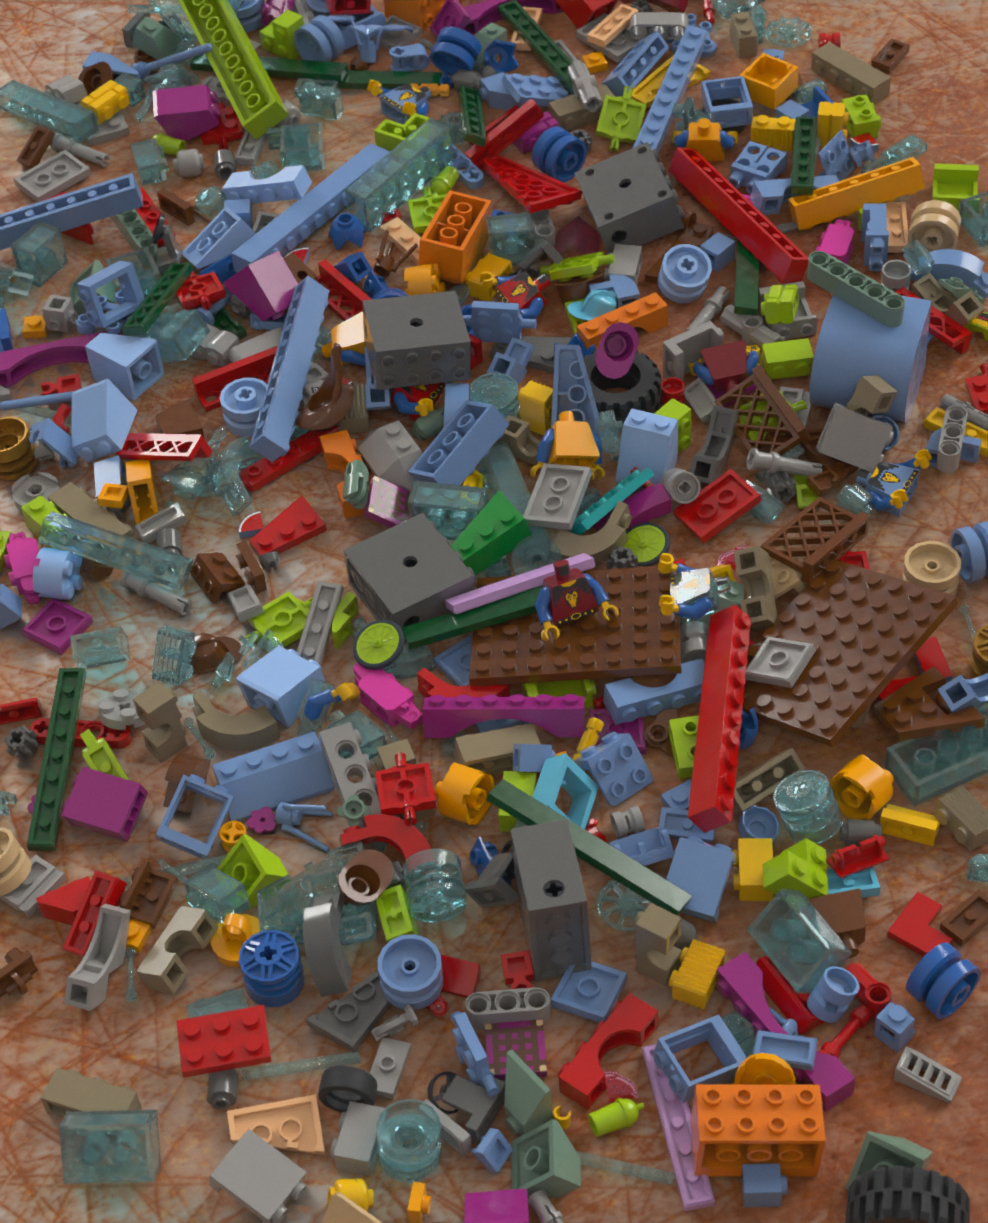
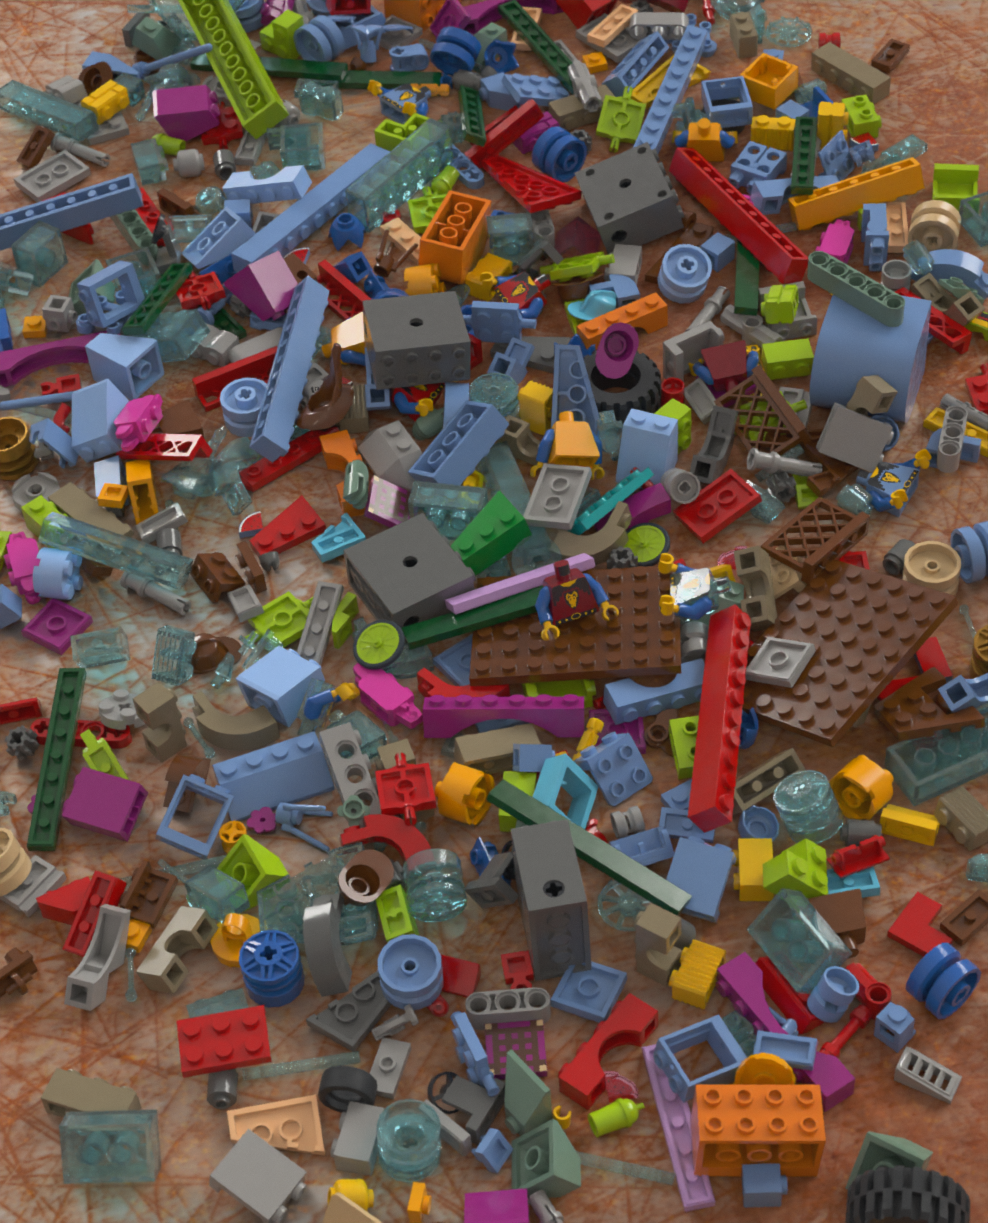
none -> dark pink hinge [113,394,163,452]
none -> clear light blue slope [168,214,212,243]
none -> medium azure wing [311,513,366,563]
none -> dark grey brick [883,539,915,575]

